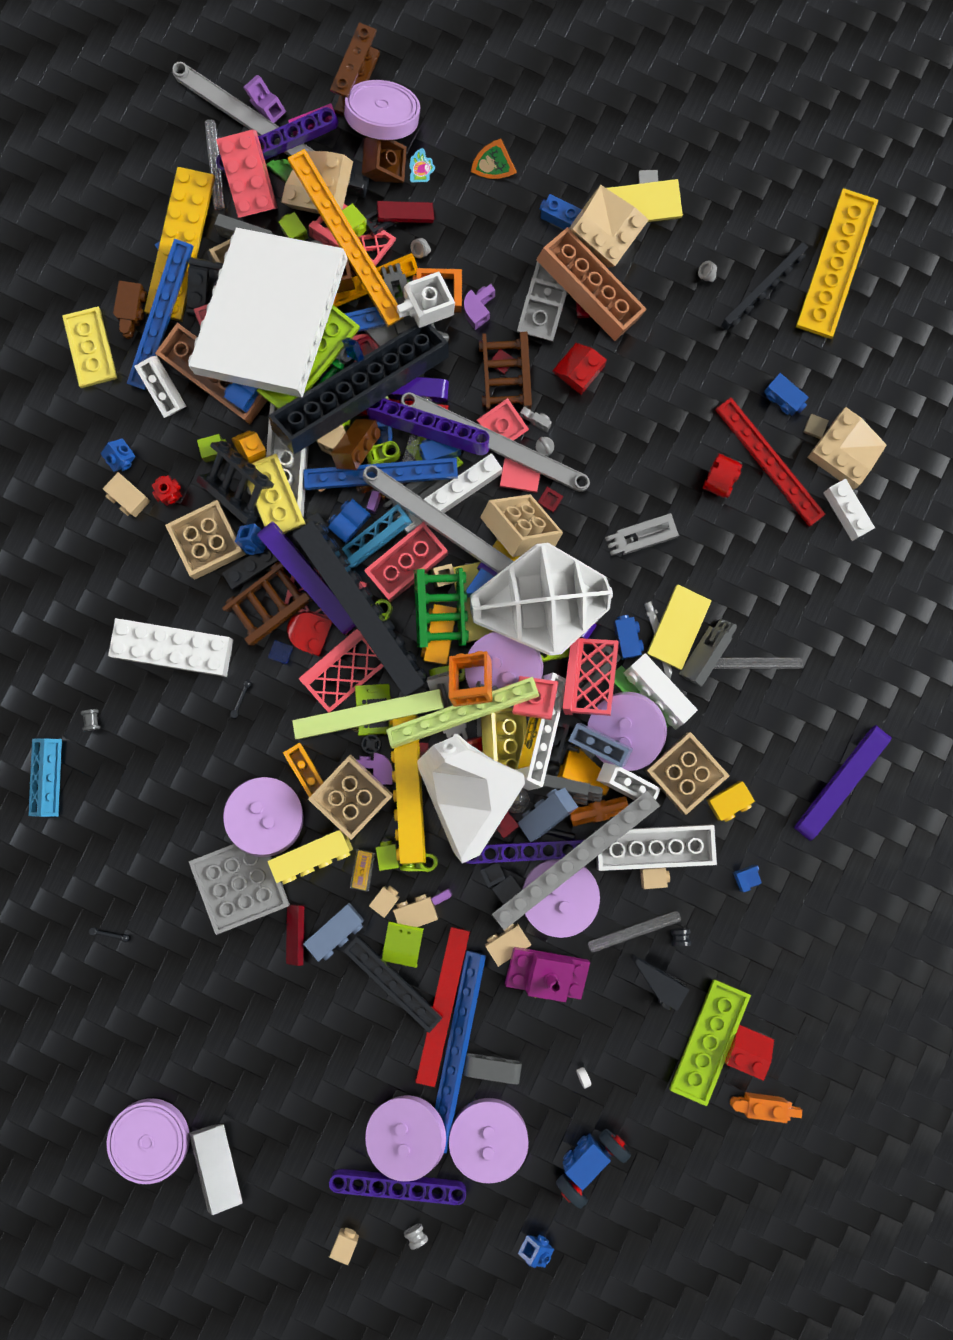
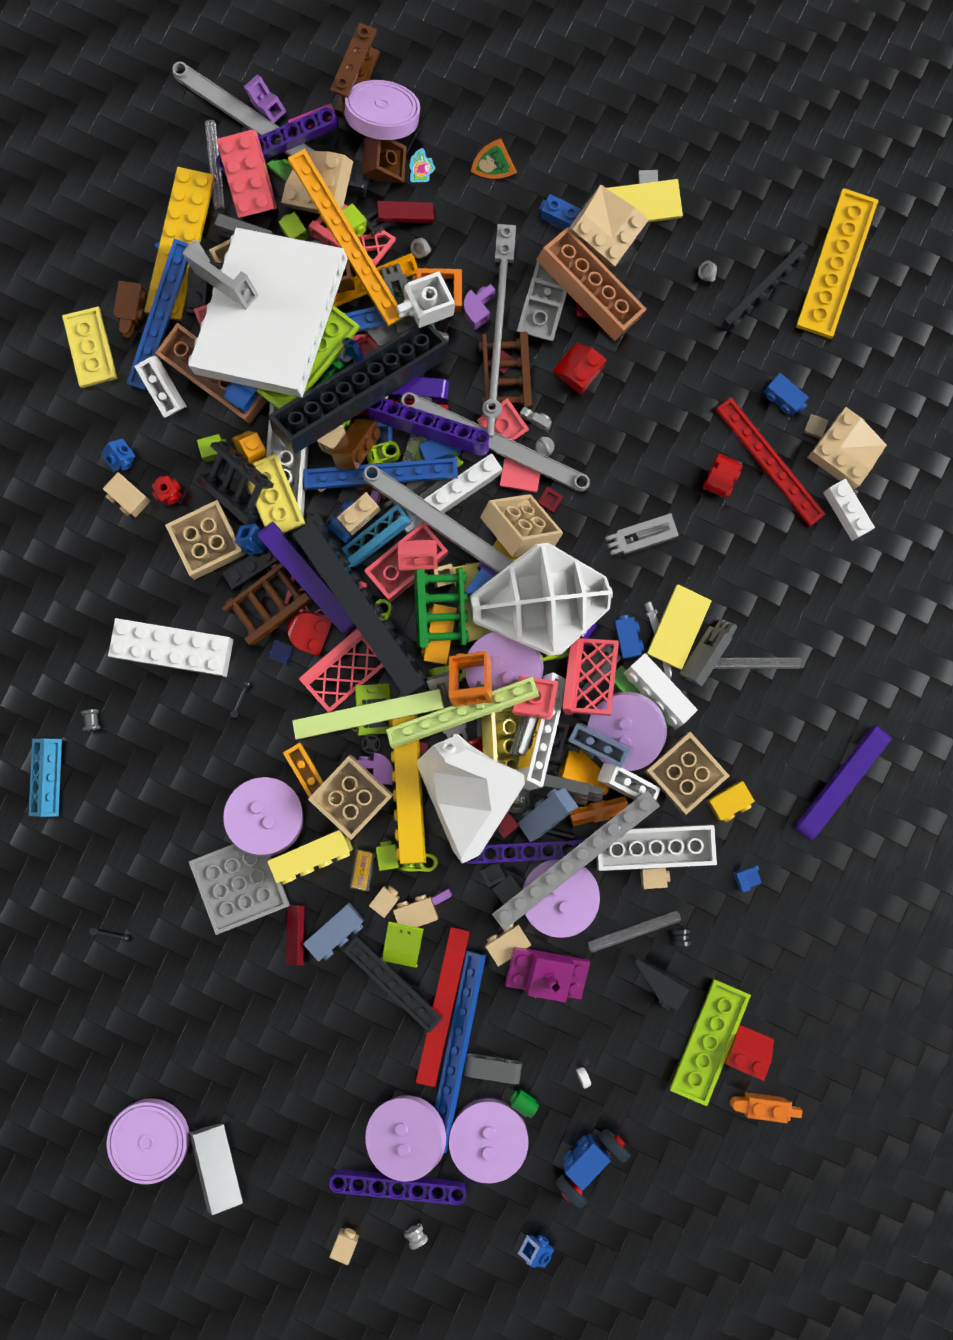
none -> light grey panel [182,239,258,309]
none -> tan brick [337,492,381,535]
none -> coral panel [398,540,438,570]
none -> light grey bar [482,224,516,438]
none -> green brick [509,1089,539,1118]
none -> light grey tile [510,716,537,756]

